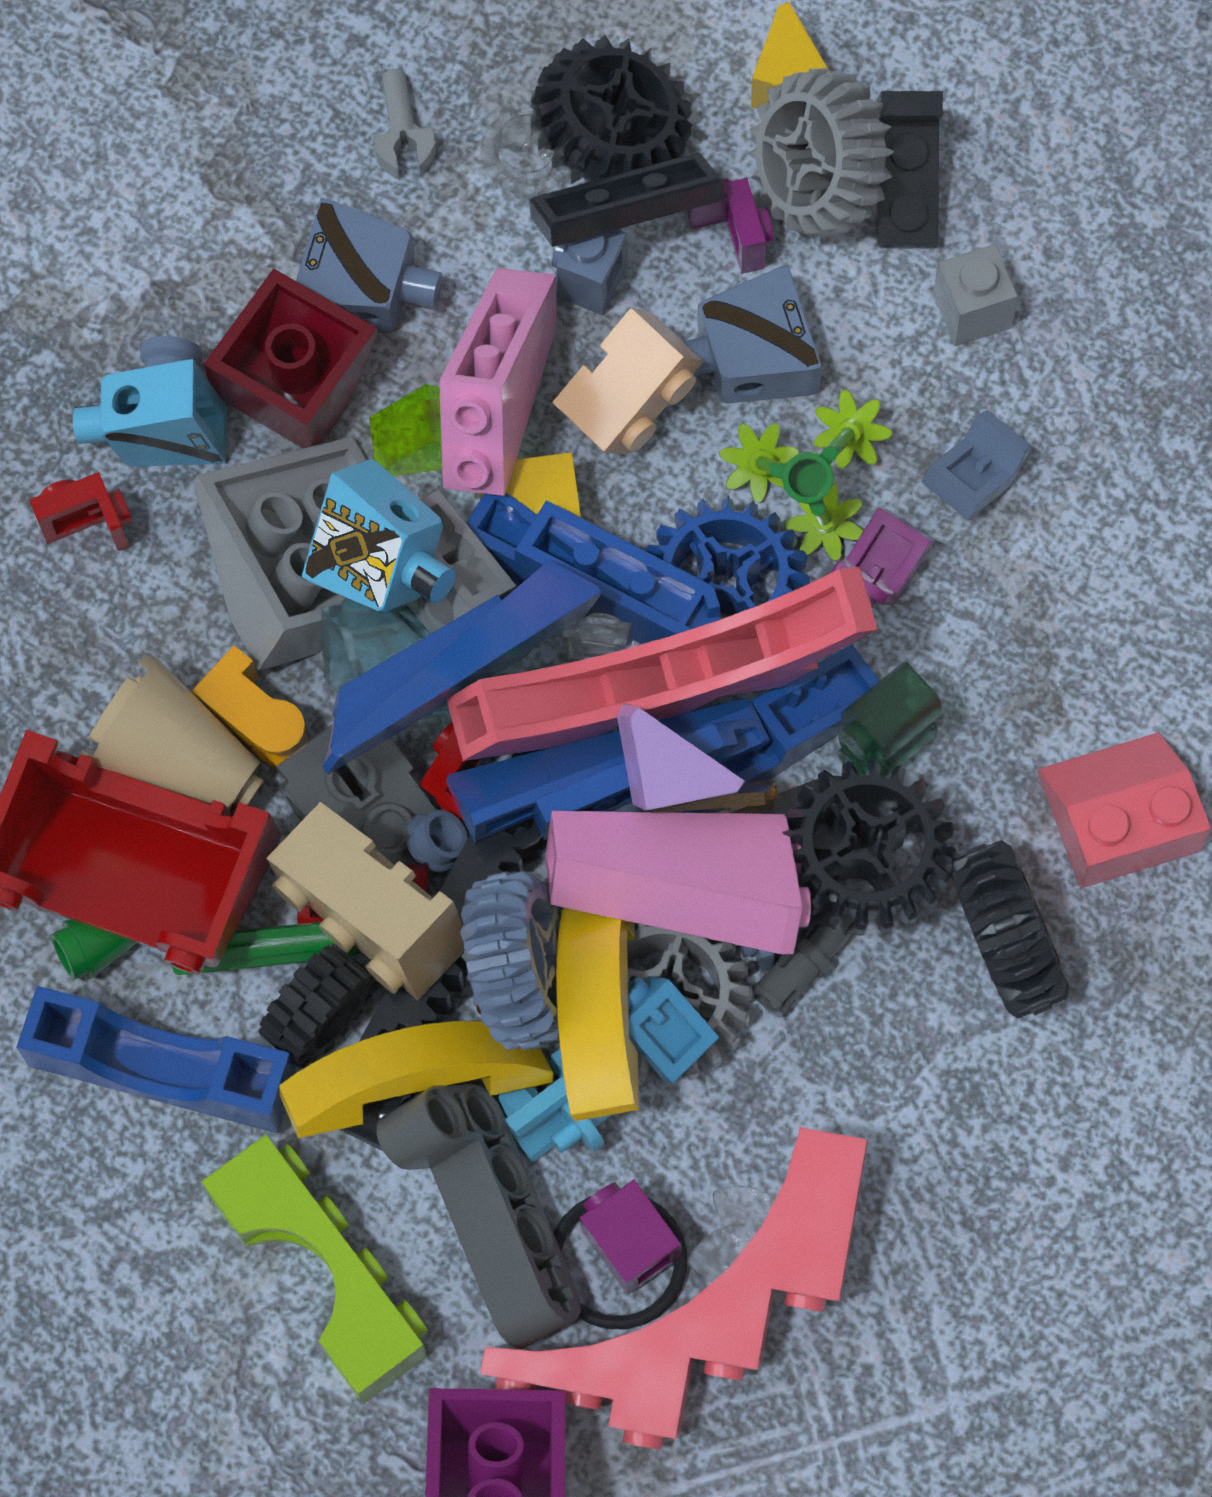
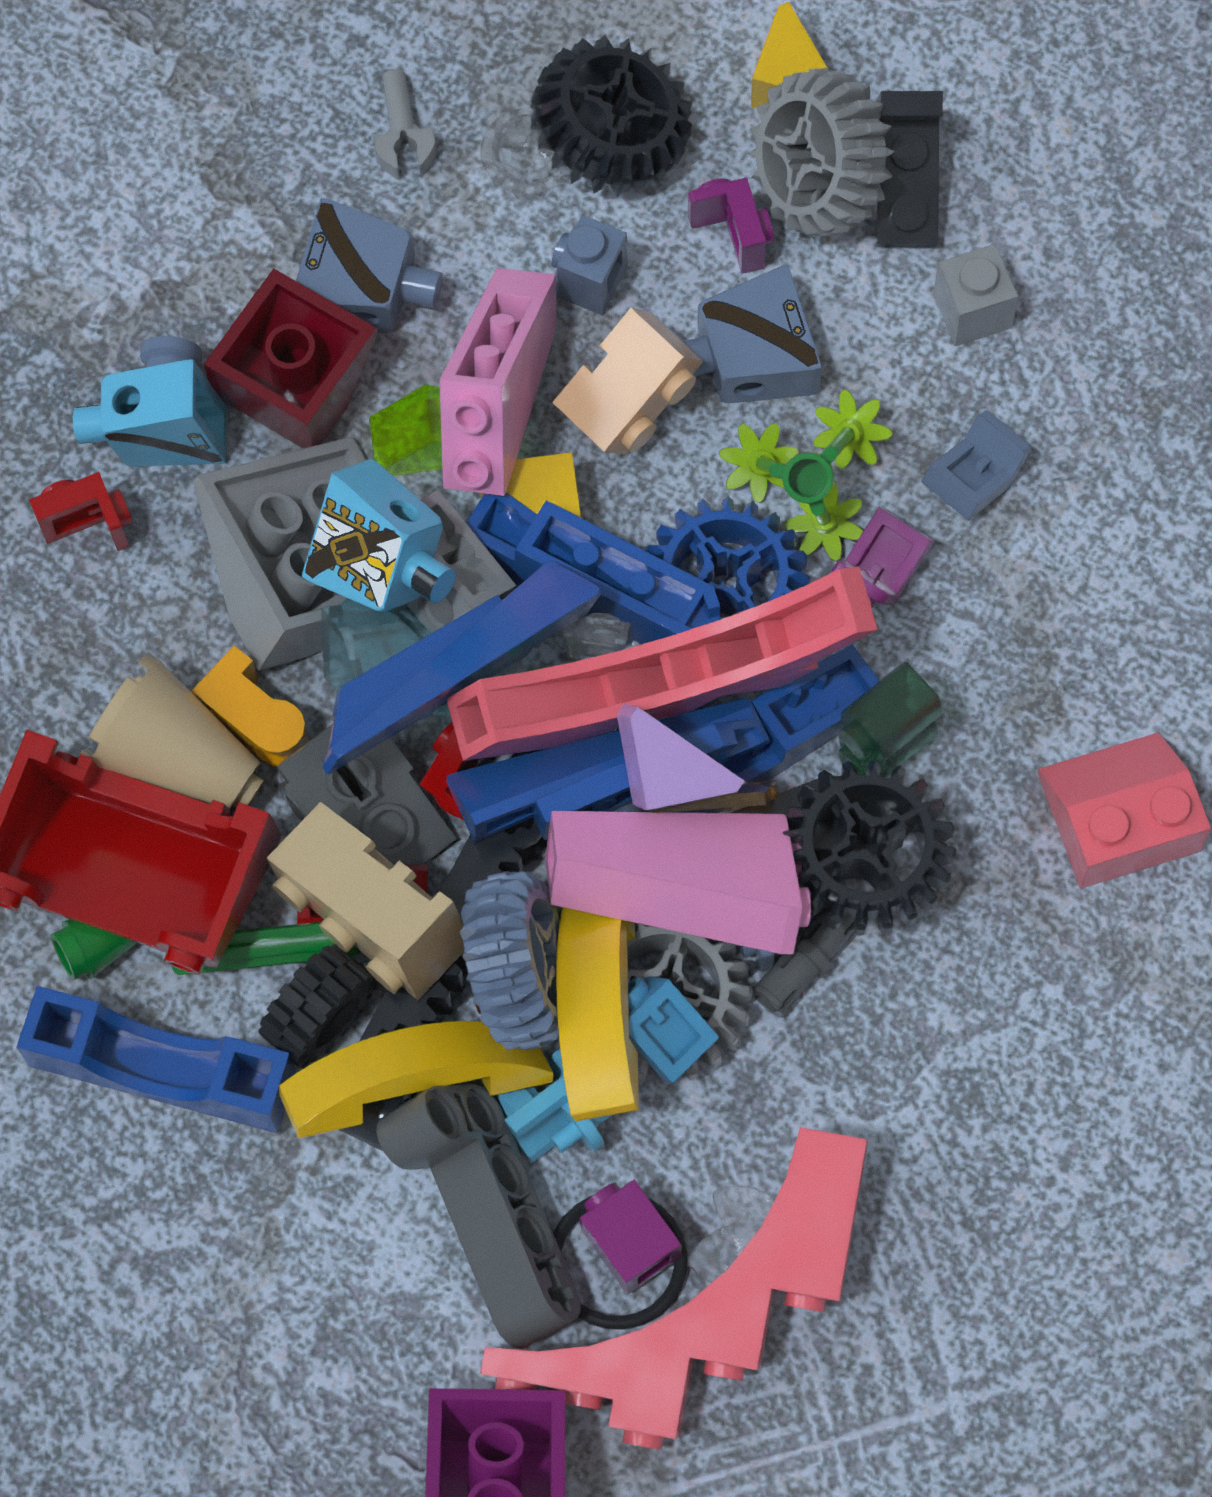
lime arch [201,1134,429,1405] -> none
sand blue plate [407,810,468,873] -> none
black tile [529,152,725,247] -> none
black gear [950,840,1069,1019] -> none

